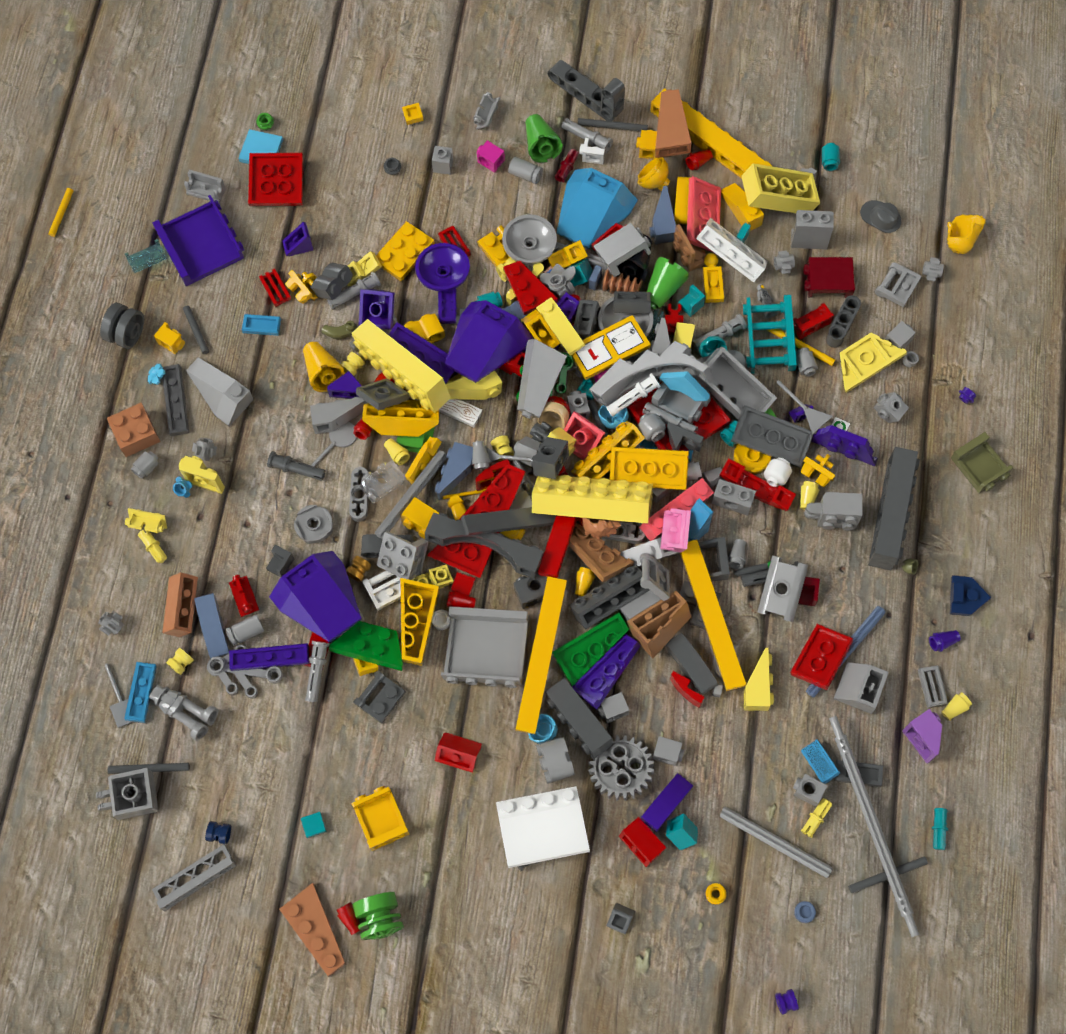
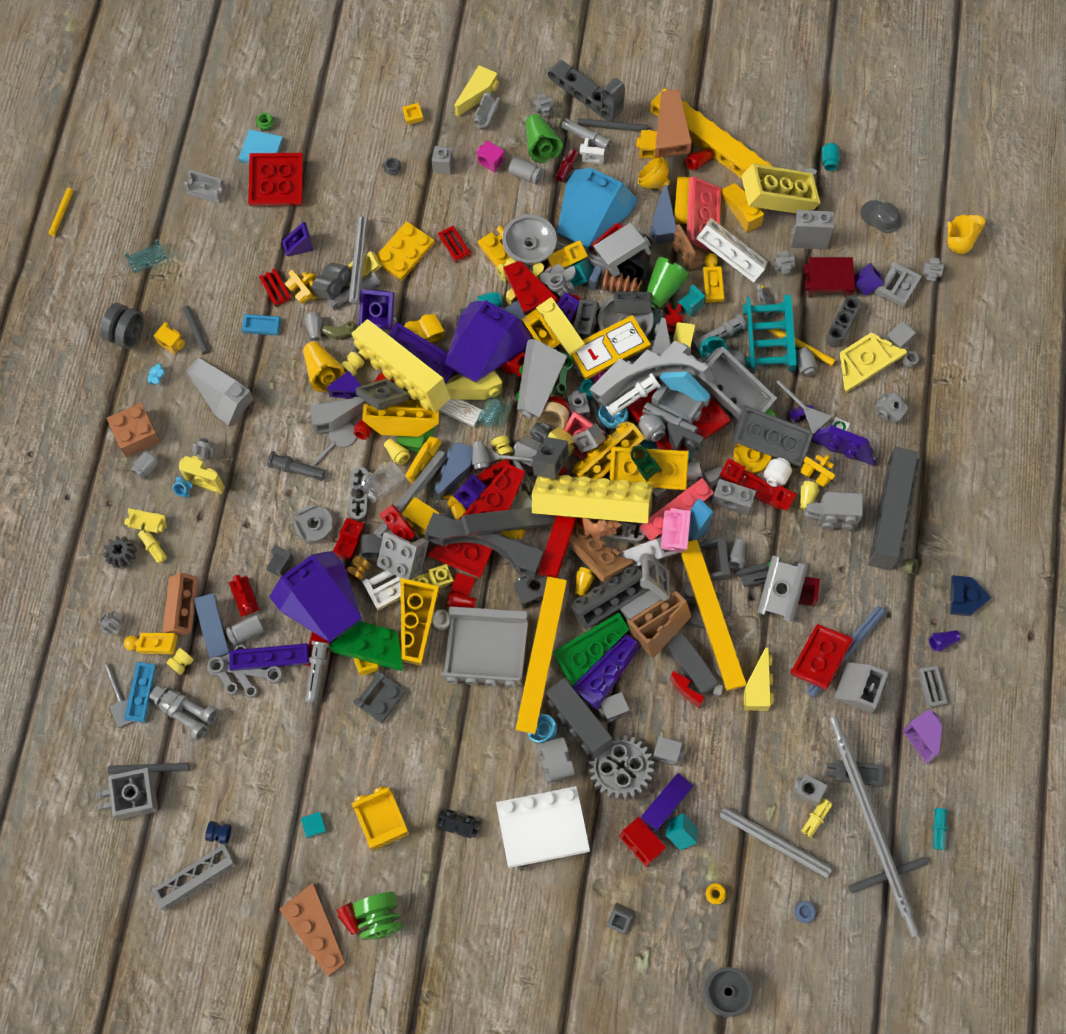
dark purple panel [152,195,244,286] -> none
flat silver tile [162,364,189,436] -> none
dark purple dish [415,243,470,291] -> none
red panel [434,732,482,773] -> none
dark purple plate [438,288,457,324] -> none
teal wheel [720,420,738,447] -> none
teal tile [736,223,751,243] -> none
dark purple wheel [775,989,799,1015] -> none
red hinge [793,303,834,339] -> none
dark azure tile [801,739,840,784] -> none
light yellow cone [941,692,972,721] -> none
olive panel [951,432,1013,493] -> none
dark purple plate [959,387,976,404] -> none
none -> dark grey gear [103,536,137,569]
none -> yellow plate [124,633,178,654]
none -> light grey cone [304,312,322,341]
none -> red slope [333,518,364,562]
none -> light grey axle [349,216,368,304]
none -> red hinge [379,504,416,541]
none -> black hinge [437,809,481,839]
none -> dark purple brick [453,474,487,509]
none -> light yellow slope [454,65,499,116]
none -> clear light blue brick [478,398,504,427]
none -> light grey gear [533,93,554,117]
none -> light grey slope [572,423,605,453]
none -> dark green piece [630,445,663,482]
none -> dark grey wheel [703,967,753,1018]
none -> dark purple panel [854,263,883,296]

